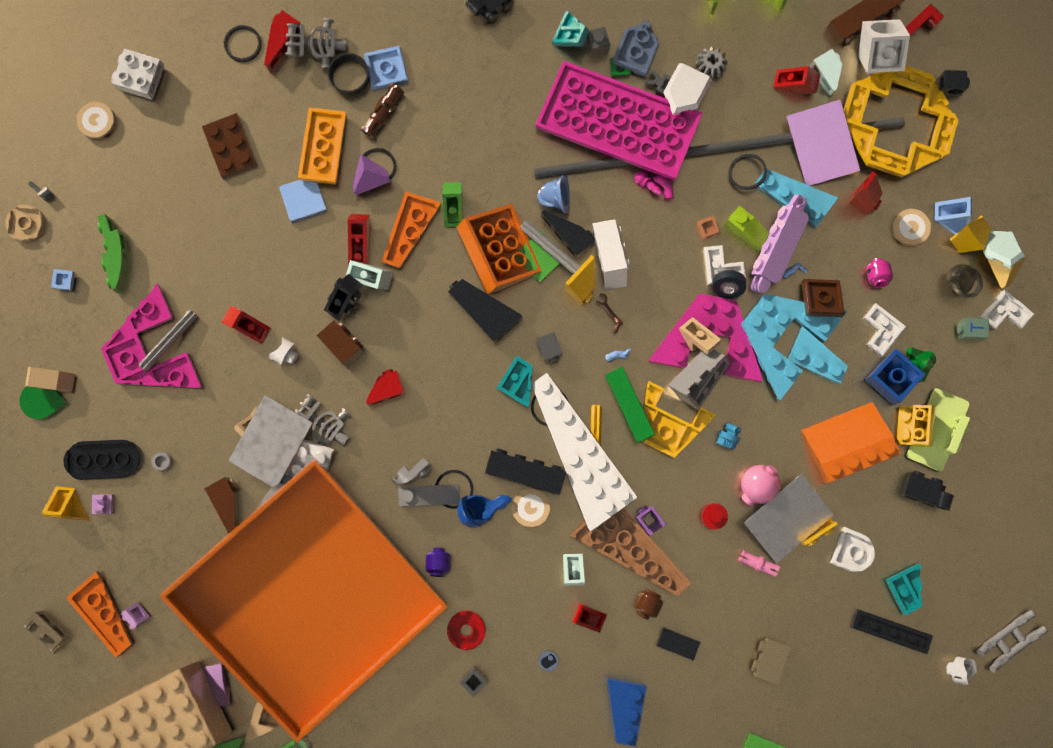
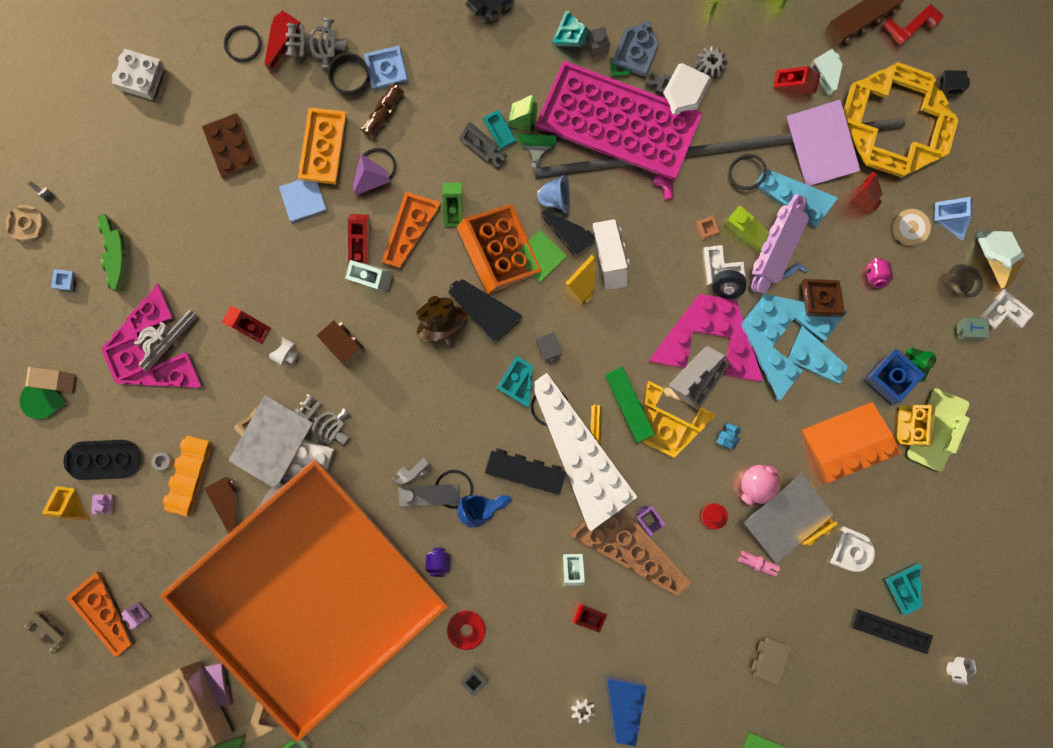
tan tile [77,102,115,139] -> none
black brick [324,274,364,321] -> none
red slope [366,369,405,407] -> none
tan tile [512,489,550,527] -> none
light grey axle [520,221,581,274] -> none
tile [539,651,558,671] -> none
reddish brown piece [596,293,623,333] -> none
light blue piece [606,348,631,362] -> none
dark pink bar [634,170,663,196] -> none
reddish brown head [634,589,663,620] -> none
black tile [656,627,700,661] -> none
tan slope [679,317,721,355] -> none
white brick [858,19,910,73] -> none
white tile [863,303,906,357] -> none
black hinge [899,471,954,511] -> none
yellow slope [950,215,991,253] -> none
light grey piece [977,609,1049,673] -> none
none -> light grey piece [134,322,167,359]
none -> light orange brick [163,436,212,517]
none -> dark brown piece [416,296,468,347]
none -> dark grey plate [459,122,508,167]
none -> teal tile [482,109,517,151]
none -> bright green slope [509,95,538,132]
none -> green piece [518,133,556,168]
none -> white gear [571,698,595,724]

